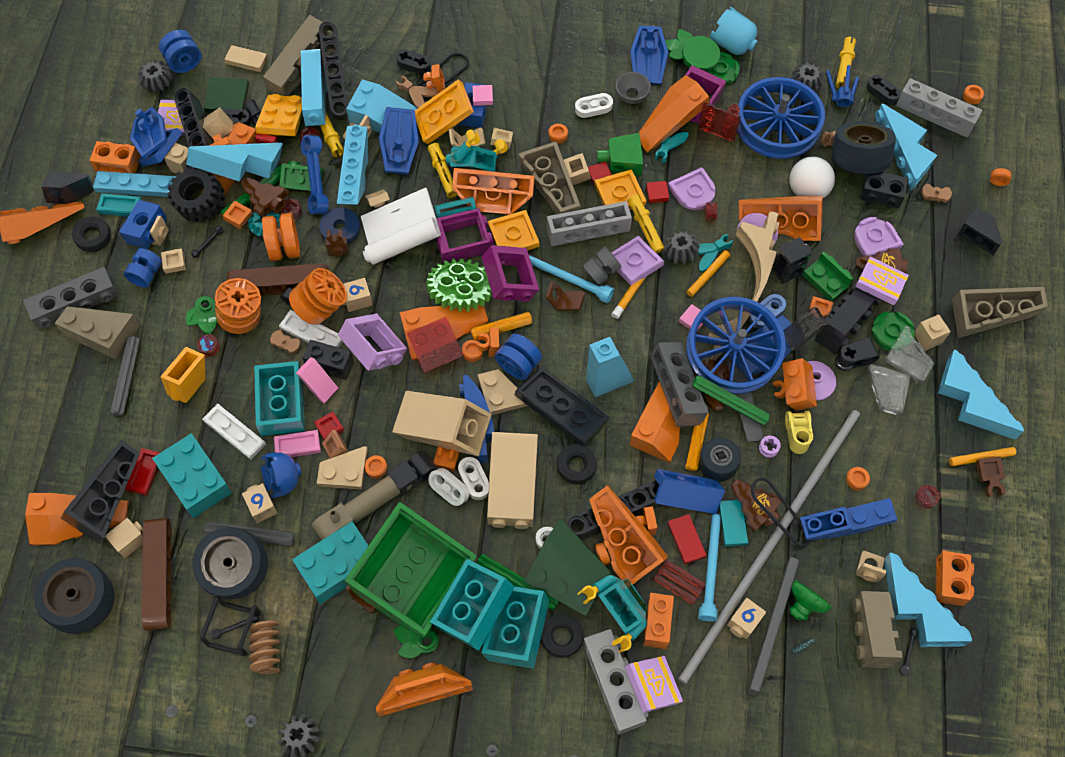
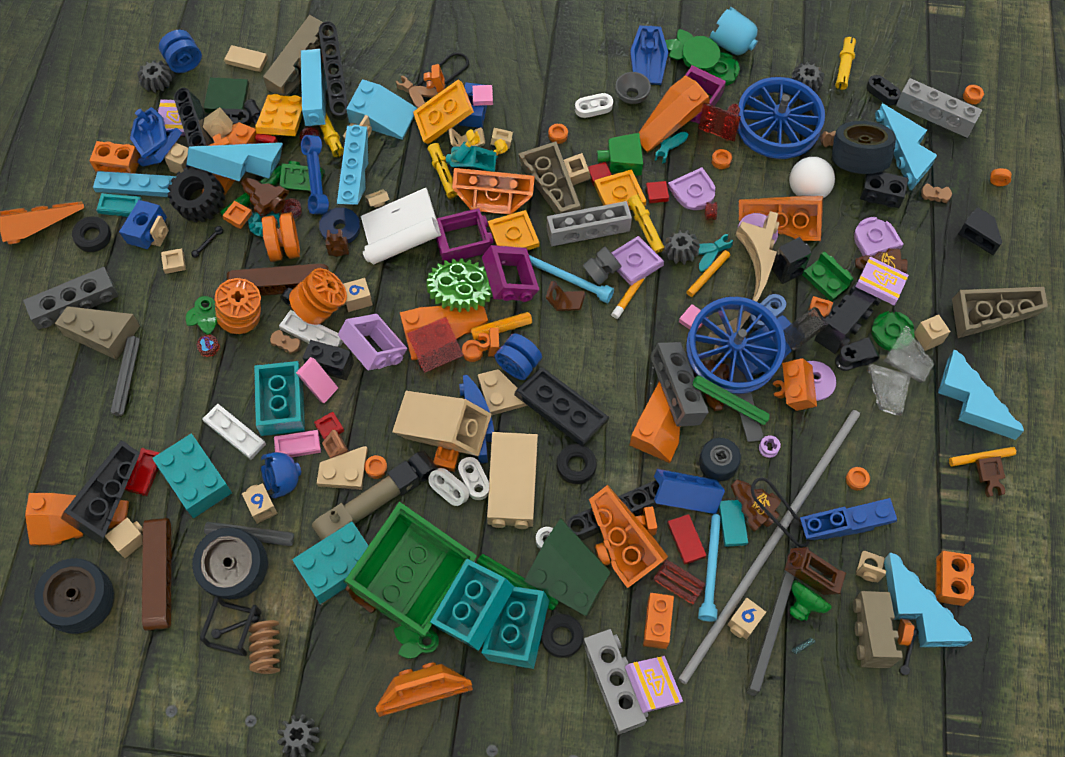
black slope [41,172,93,204] -> none
blue wheel [123,248,162,288] -> none
light orange torso [161,347,206,403] -> none
blue piece [379,107,418,175] -> none
black beam [396,49,431,75] -> none
teal tile [434,197,476,218] -> none
teal torso [577,575,647,653] -> none
medium azure slope [586,337,634,397] -> none
light orange axle [685,413,709,472] -> none
light yellow piece [785,411,813,454] -> none
blue plant [826,65,859,107] -> none
clear red tile [915,485,940,509] -> none
none -> orange tile [711,149,732,169]
none -> reddish brown window [784,547,846,595]
none -> orange tile [897,618,915,646]

